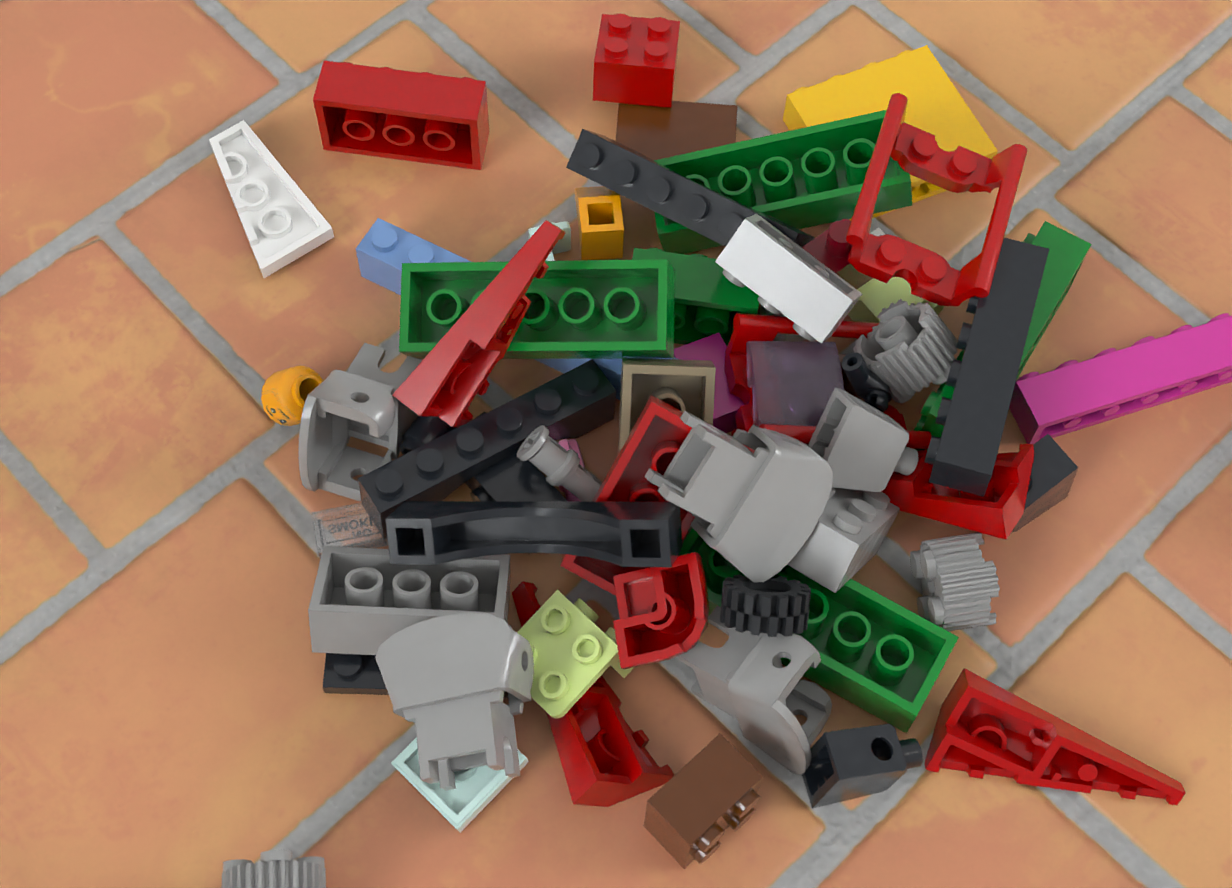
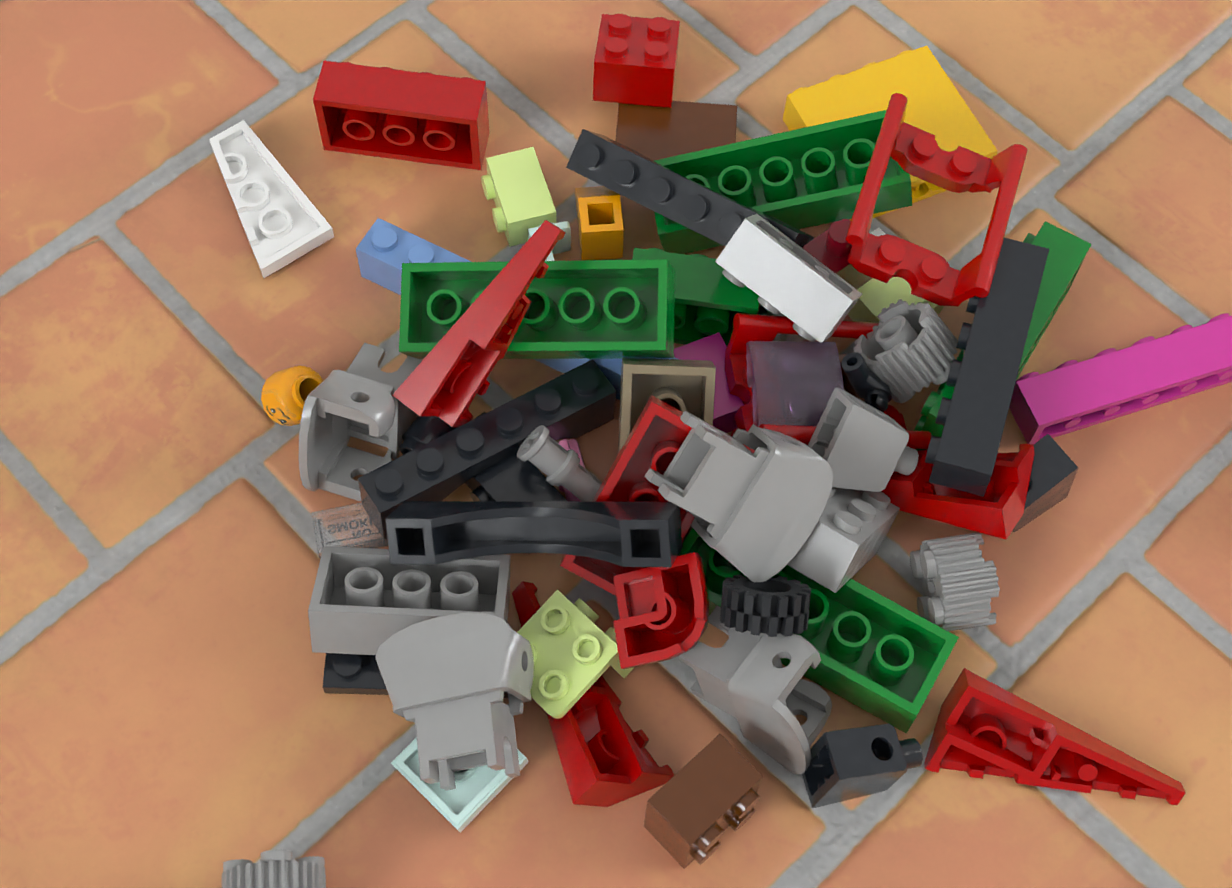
none -> yellowish green brick [481,147,557,247]

